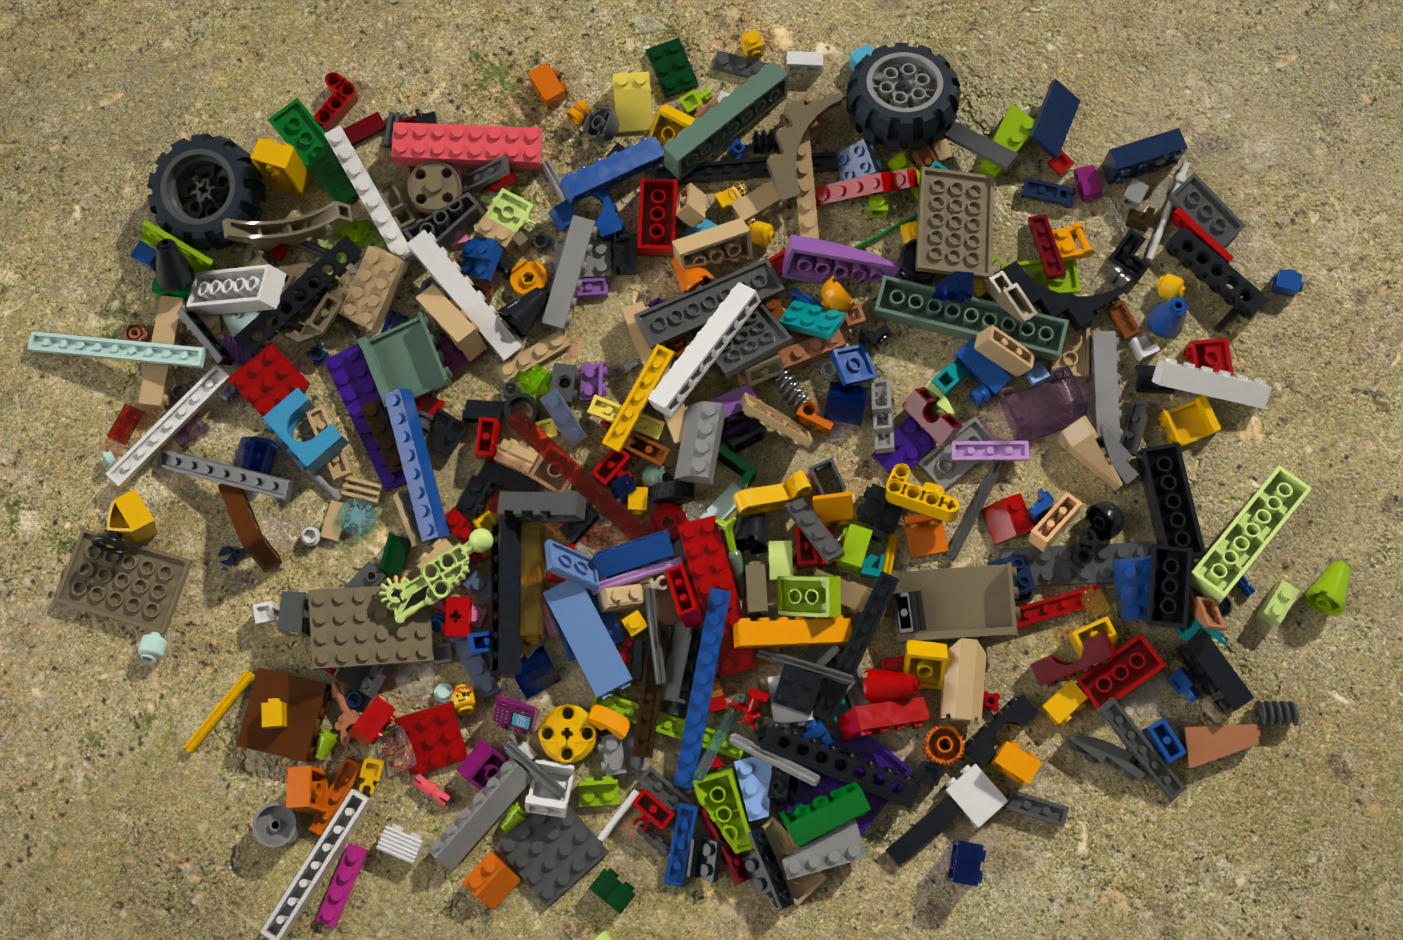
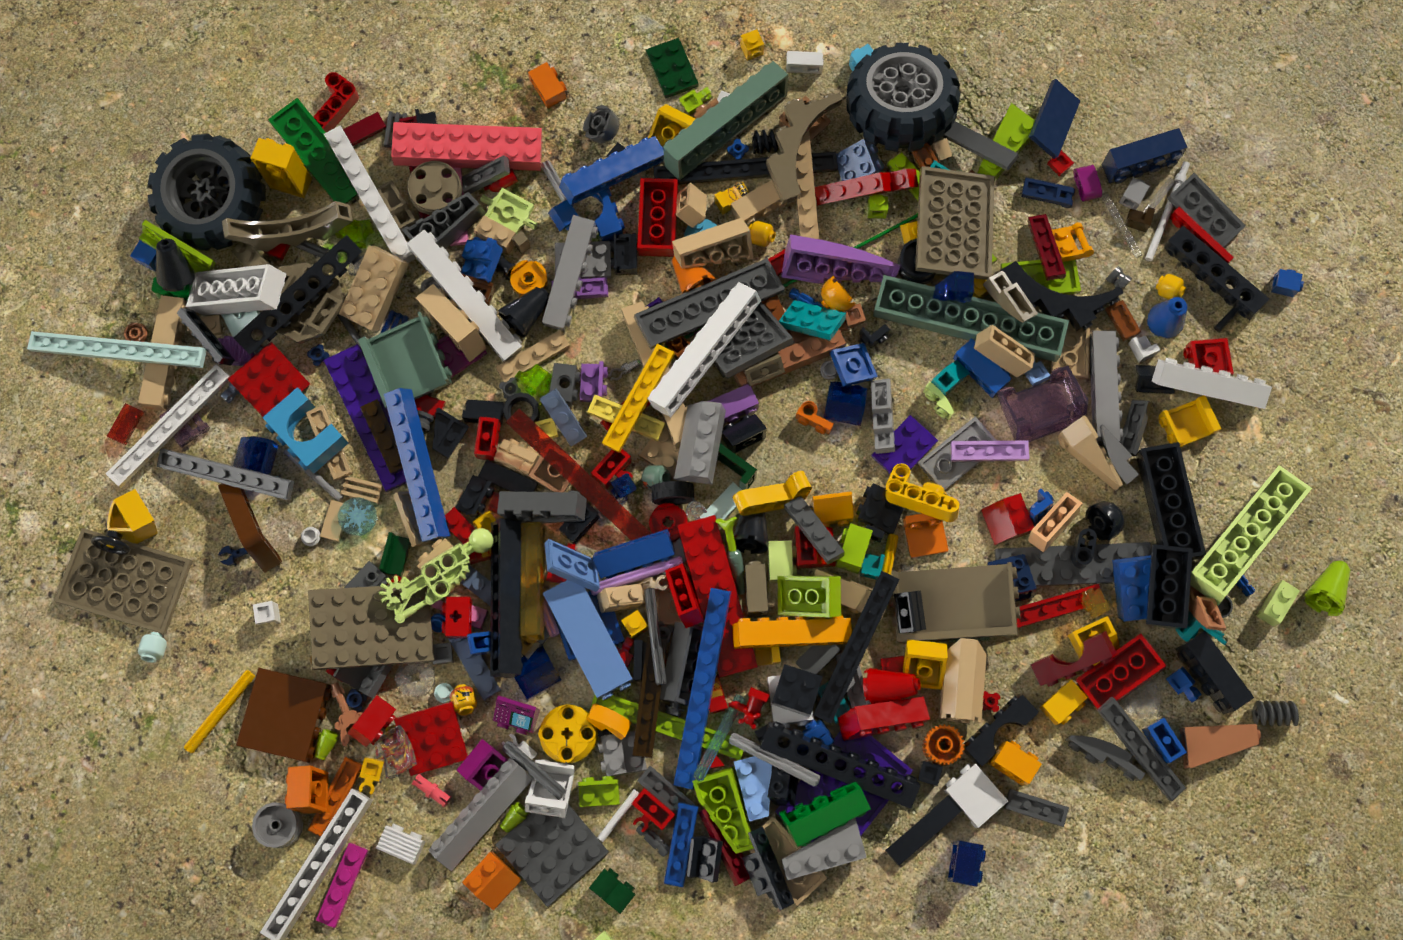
light aqua plate [100,451,117,469] -> none
dark grey plate [172,384,190,402] -> none
yellow brick [261,698,287,729] -> none
dark grey piece [277,591,310,637] -> none
dark grey plate [530,232,552,254] -> none
light orange wheel [566,99,592,125] -> none
light yellow slope [613,71,653,134] -> none
dark orange slope [622,431,671,467] -> none
yellow brick [628,487,649,517] -> none
dark grey plate [713,50,768,79] -> none
tan plate [741,392,813,448] -> none
dark grey axle [757,648,854,686] -> none
dark grey piece [773,369,812,412] -> none
dark grey piece [807,457,846,495] -> none
arch [902,387,963,445] -> none
dark grey axle [945,461,1005,561] -> none
blue wheel [969,384,991,408] -> none
black brick [1108,228,1150,280] -> none

